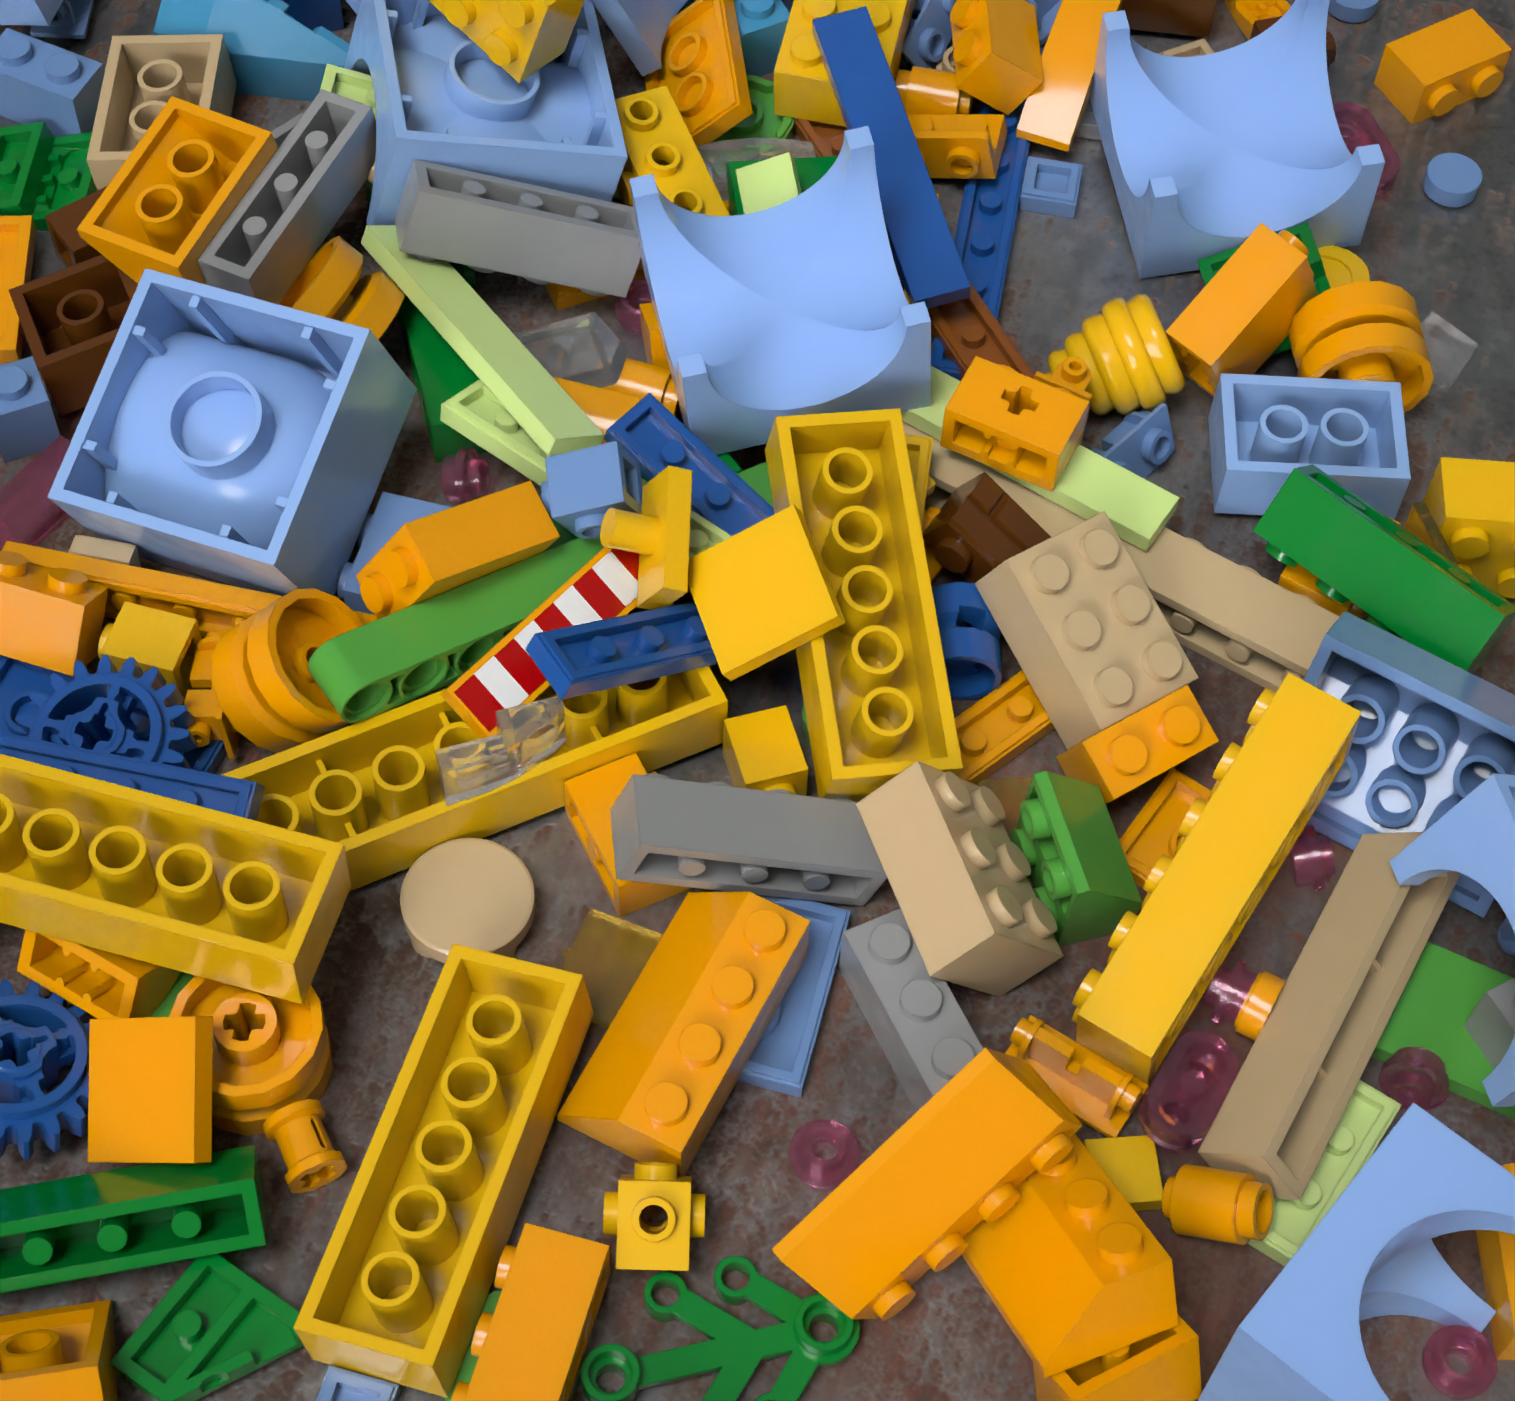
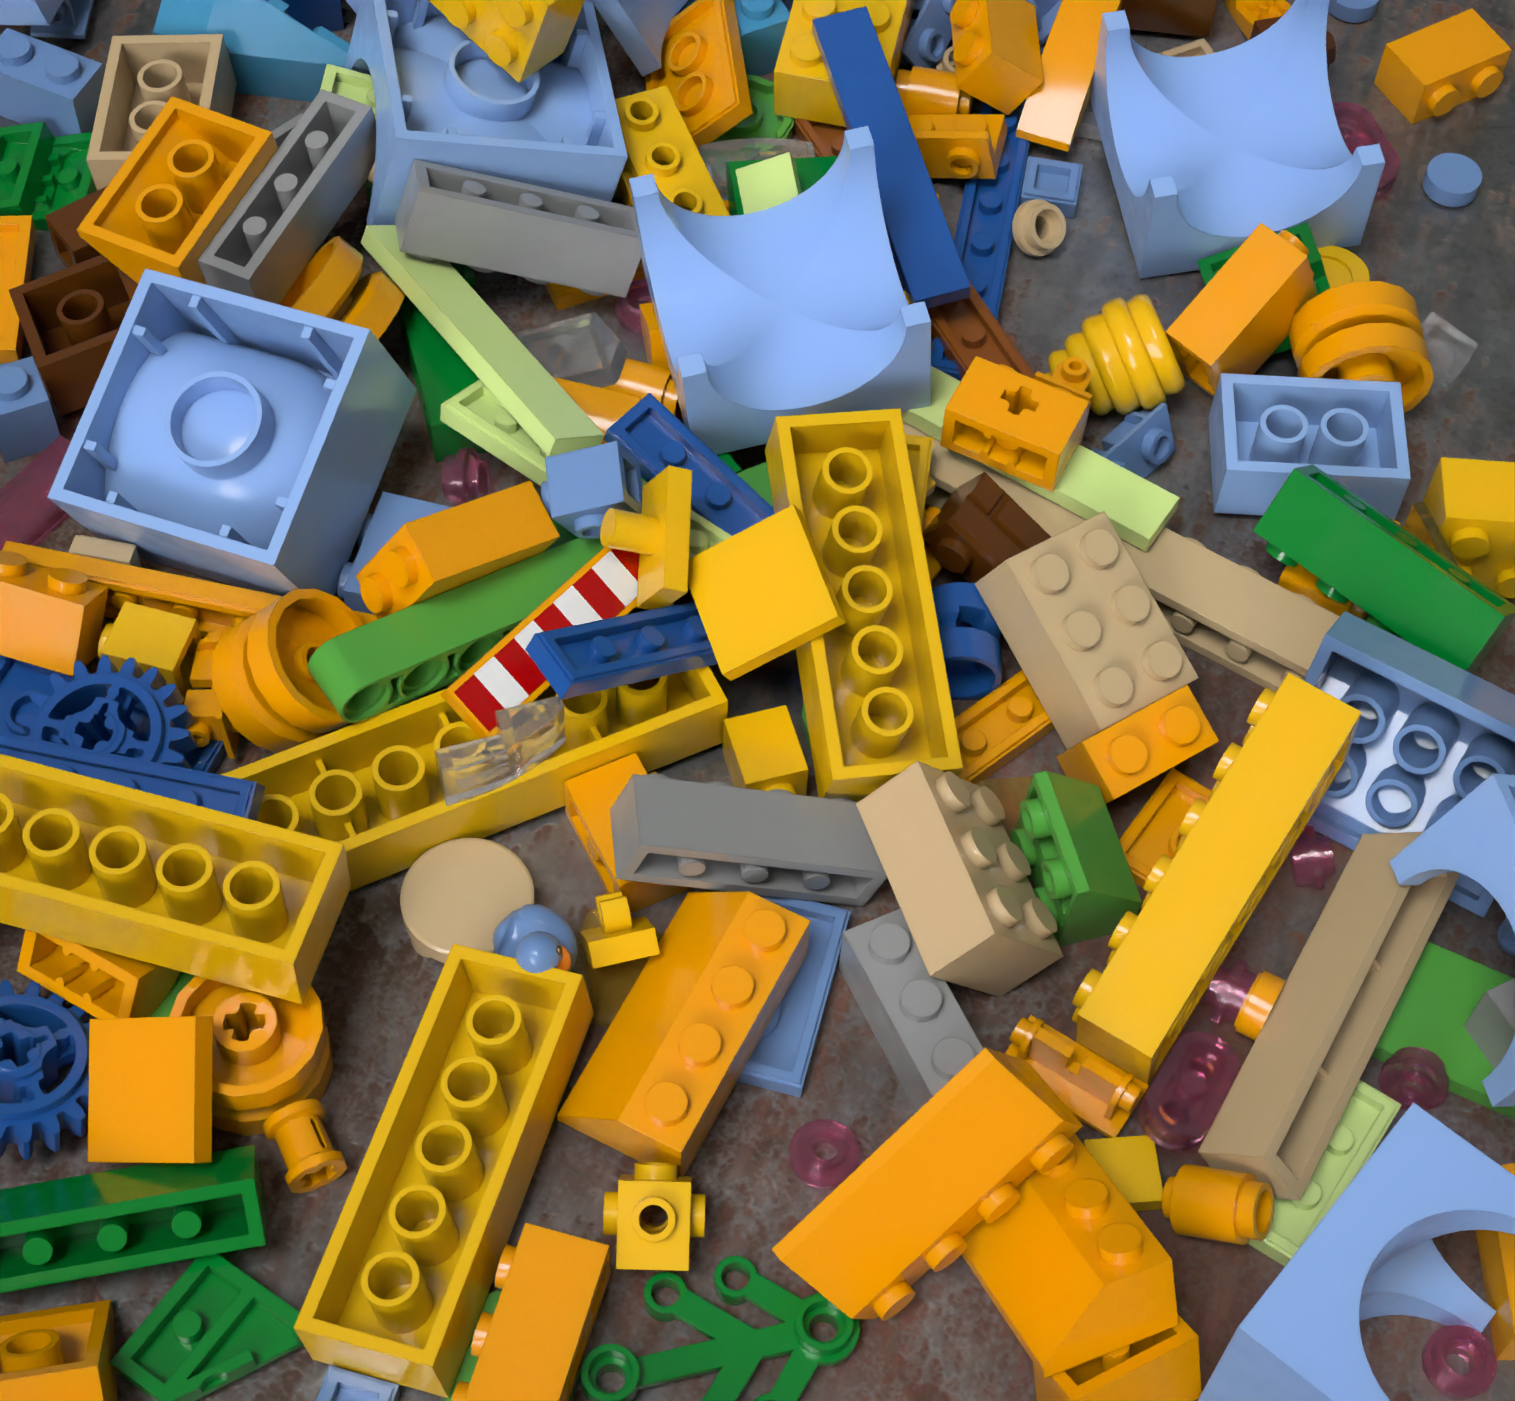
none -> medium blue animal [493,904,578,973]
none -> yellow tile [580,890,660,969]
none -> tan plate [1012,199,1066,257]

